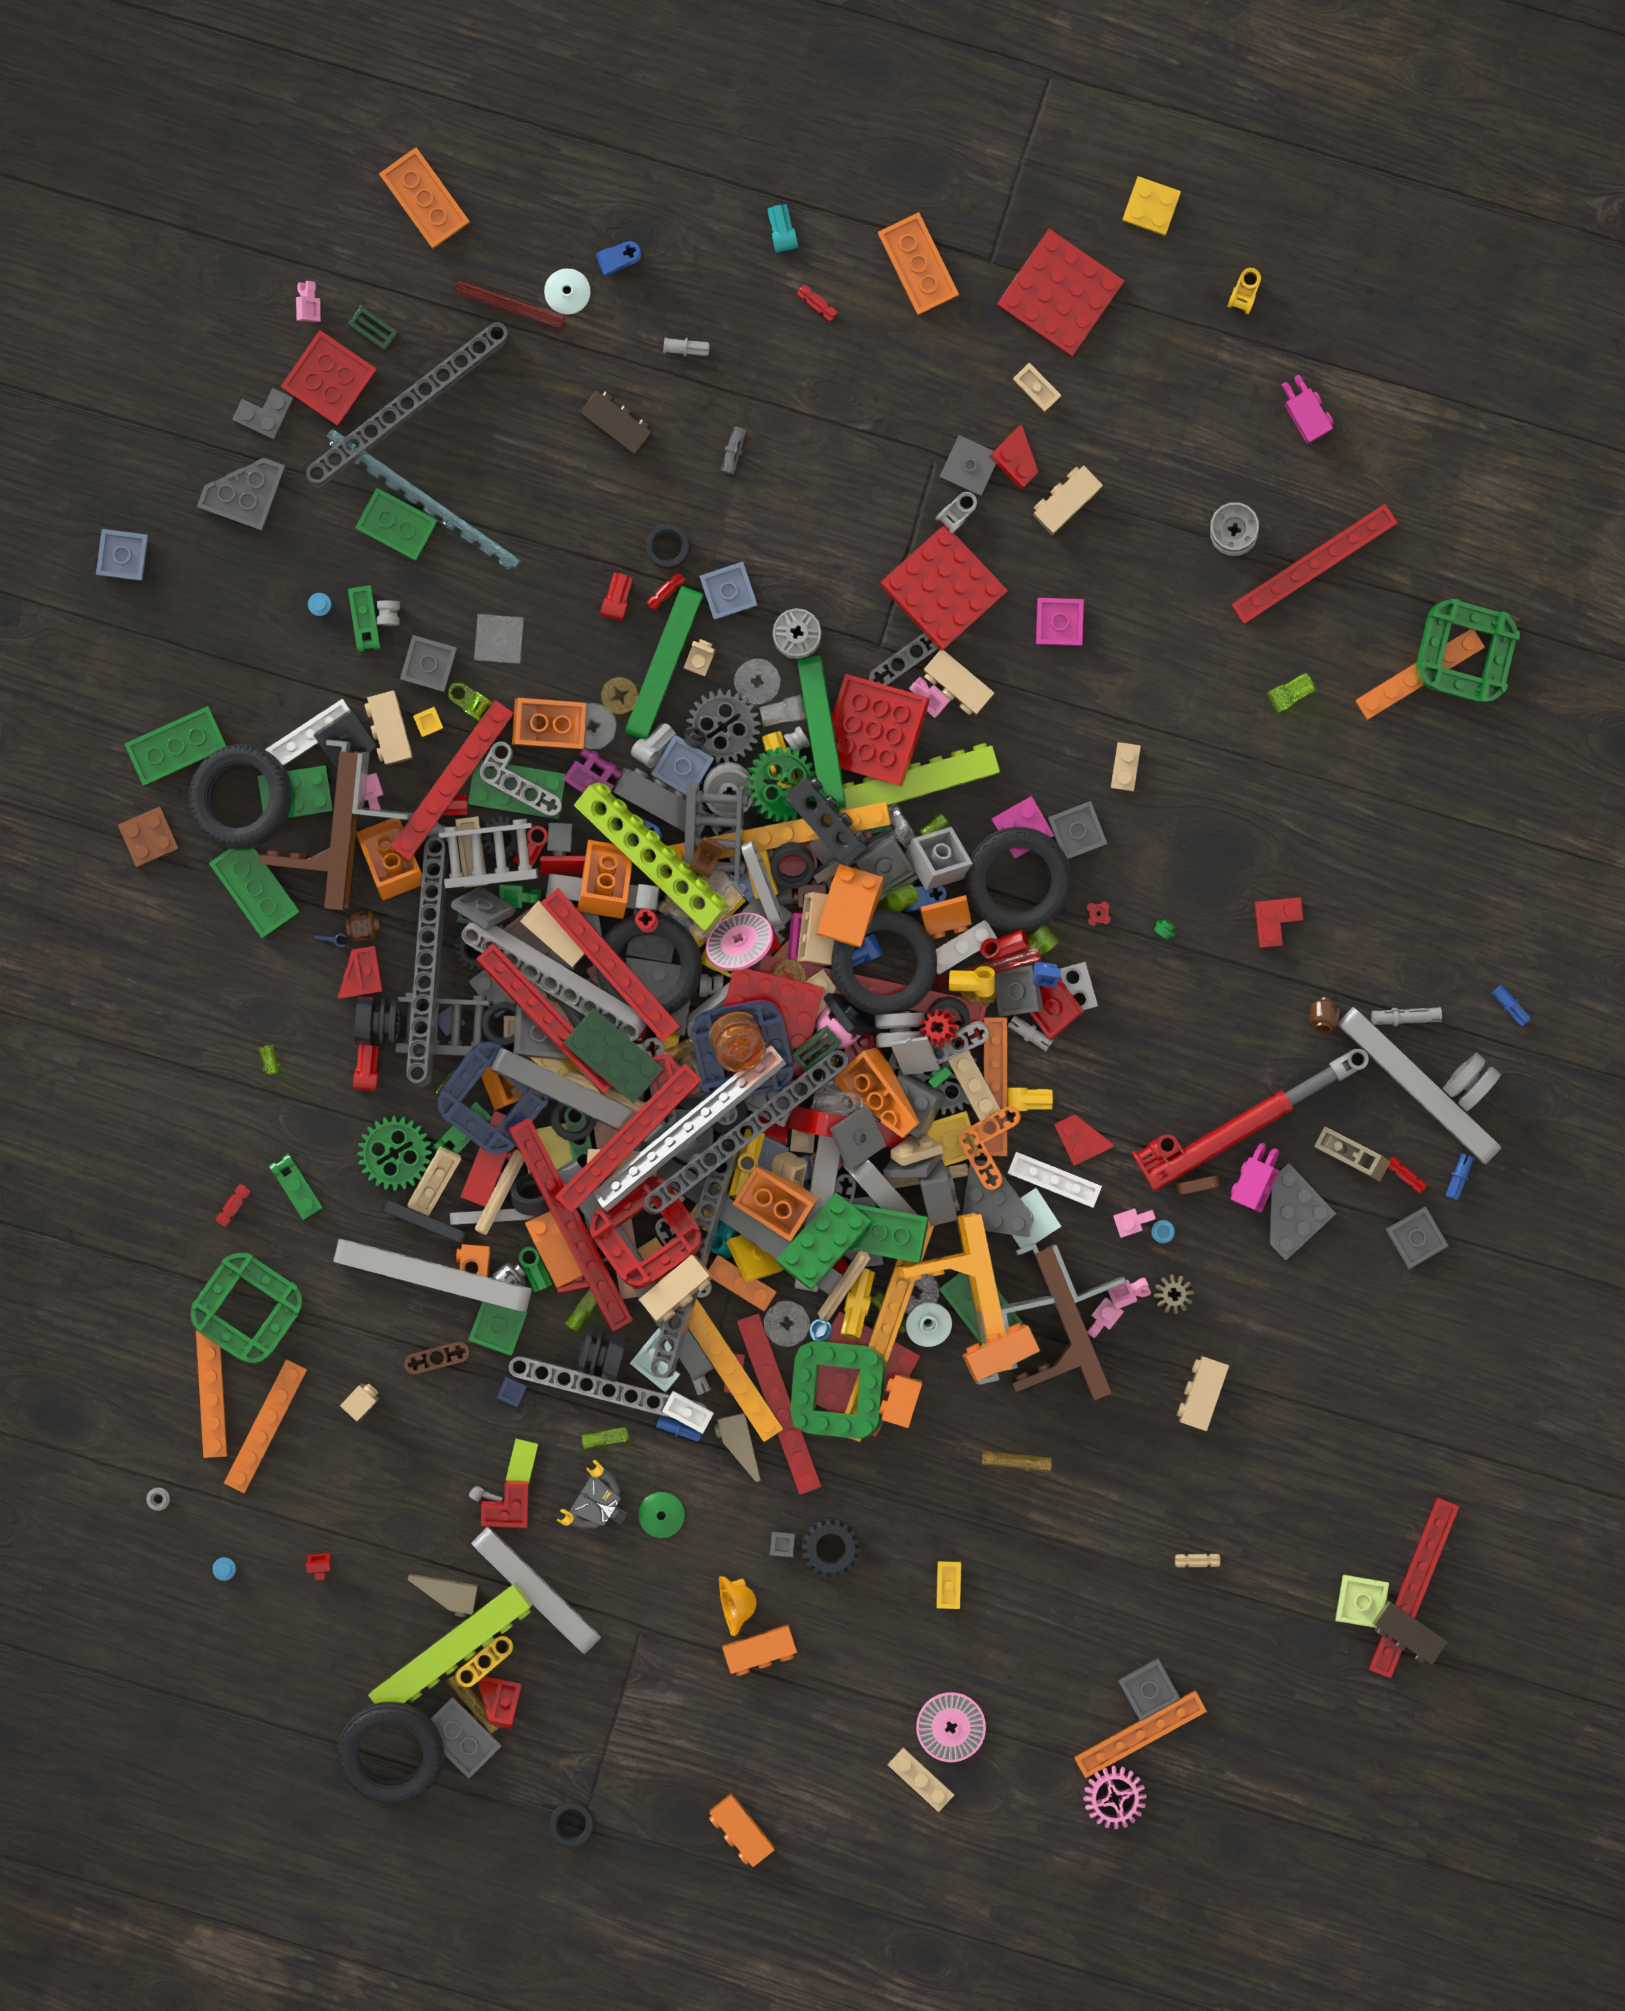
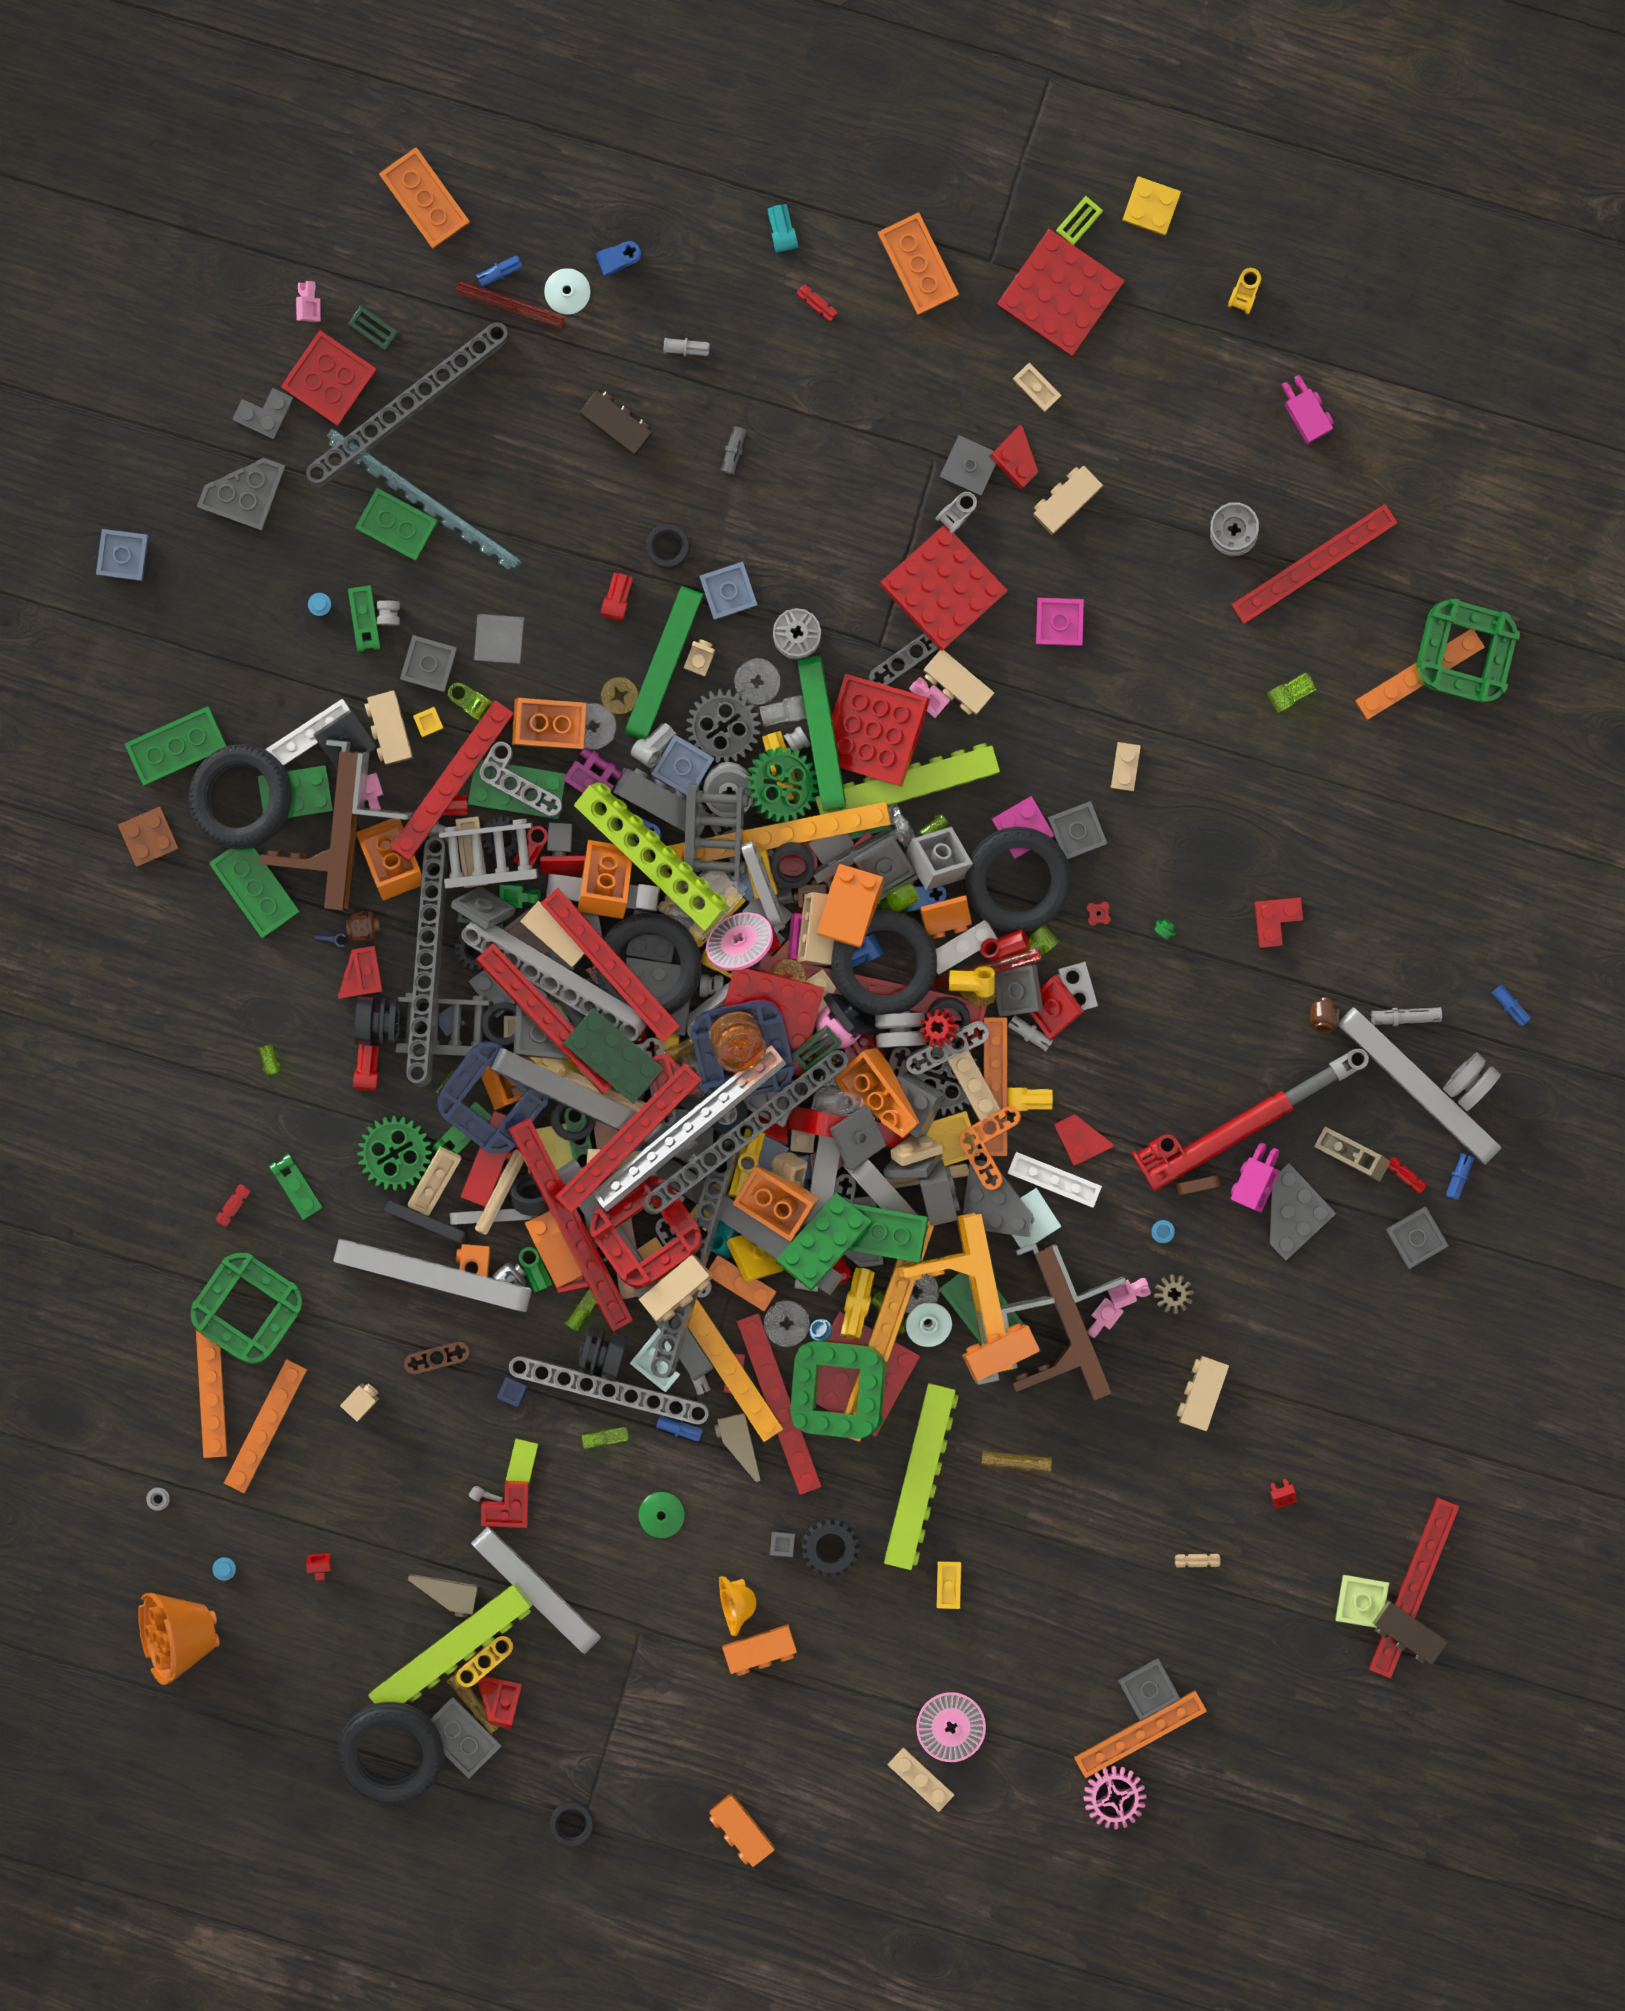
green plate [468,1301,528,1356] -> none
dark grey torso [557,1460,628,1529] -> none
red bush [635,909,658,933] -> none
red axle [647,572,685,610] -> none
white plate [662,1391,714,1434] -> none
black plate [683,728,706,749] -> none
reddish brown bracket [688,837,725,879] -> none
black brick [786,775,870,866] -> none
tan axle [818,1250,870,1321] -> none
orange slope [879,1374,923,1428] -> none
light grey piece [891,1037,940,1075] -> none
green plate [928,1066,953,1089] -> none
blue bracket [1032,962,1061,987] -> none
bright pink plate [1113,1208,1156,1237] -> none
none -> orange cone [138,1593,219,1685]
none -> blue axle [476,256,522,288]
none -> lime brick [884,1383,959,1570]
none -> lime tile [1056,196,1103,245]
none -> red tile [1270,1479,1297,1509]

